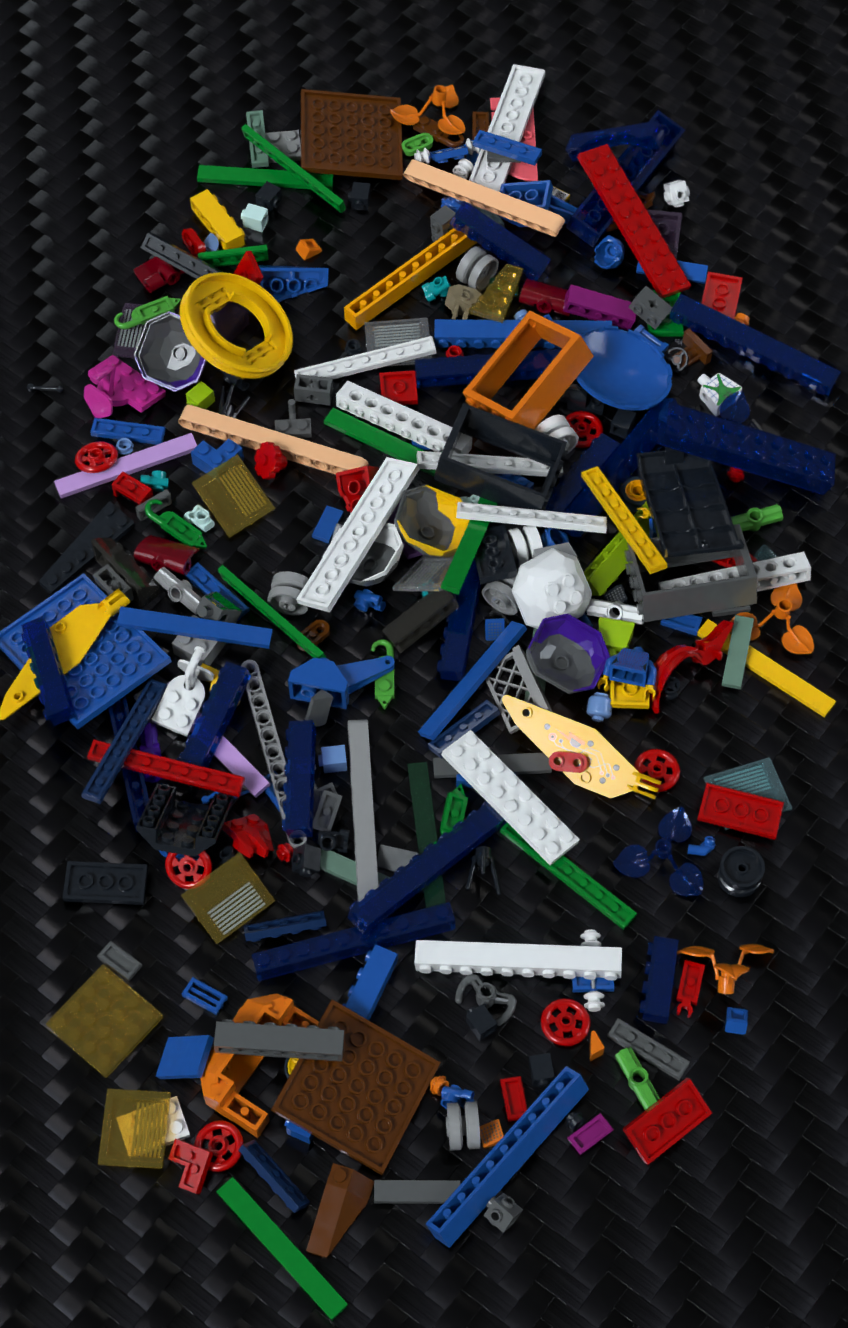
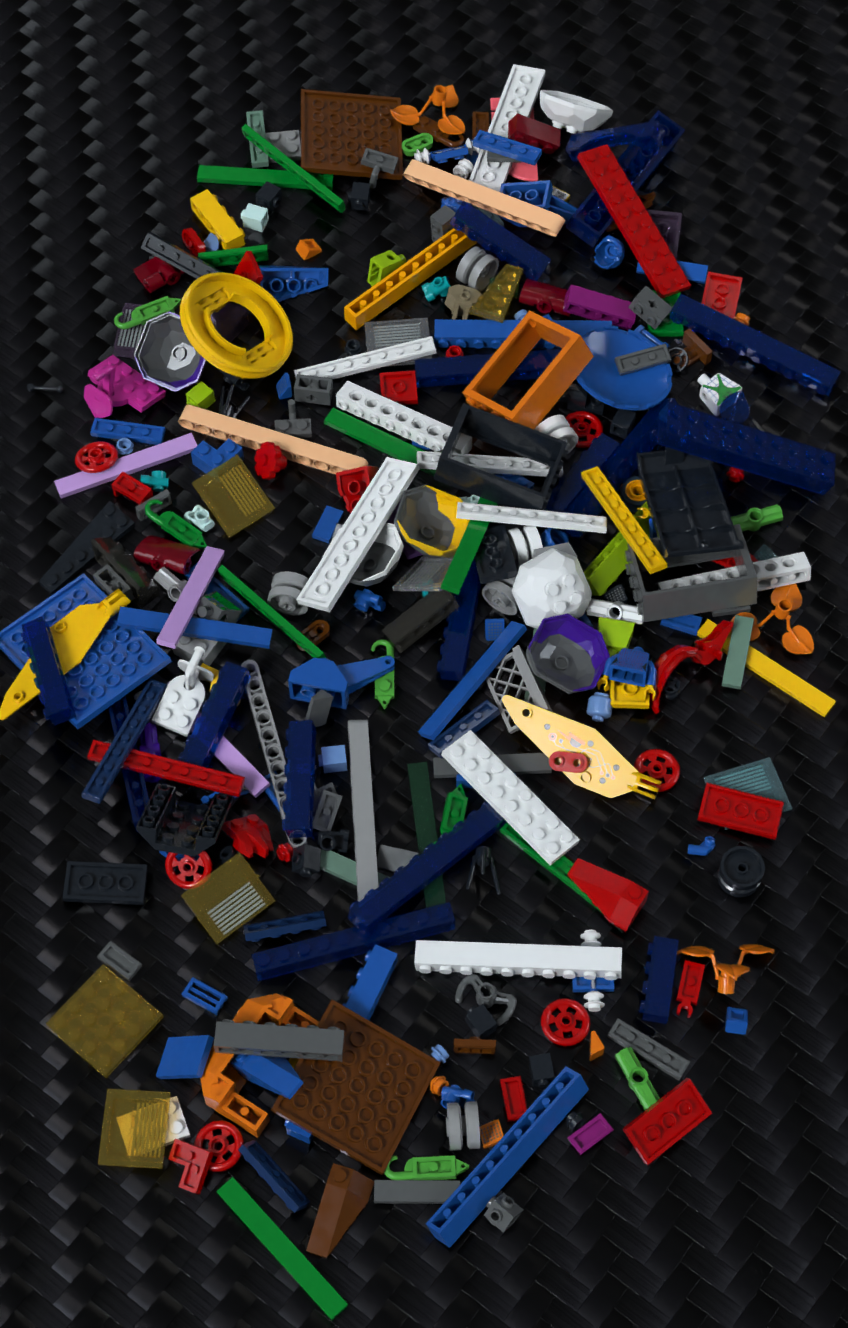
clear blue plant [613,807,703,896] -> none
white brick [664,180,690,207] -> none
none -> lavender tile [157,546,225,649]
none -> blue wedge [230,1054,303,1099]
none -> blue slope [276,372,293,399]
none -> dark grey plate [361,148,398,188]
none -> lime torso [367,250,406,286]
none -> bright green plate [384,1155,469,1180]
none -> medium blue plate [430,1044,449,1063]
none -> reddish brown plate [454,1037,496,1054]
none -> dark red brick [508,113,561,154]
none -> white rock [540,90,613,134]
none -> red wedge [567,858,649,932]
none -> dark grey tile [614,344,672,376]

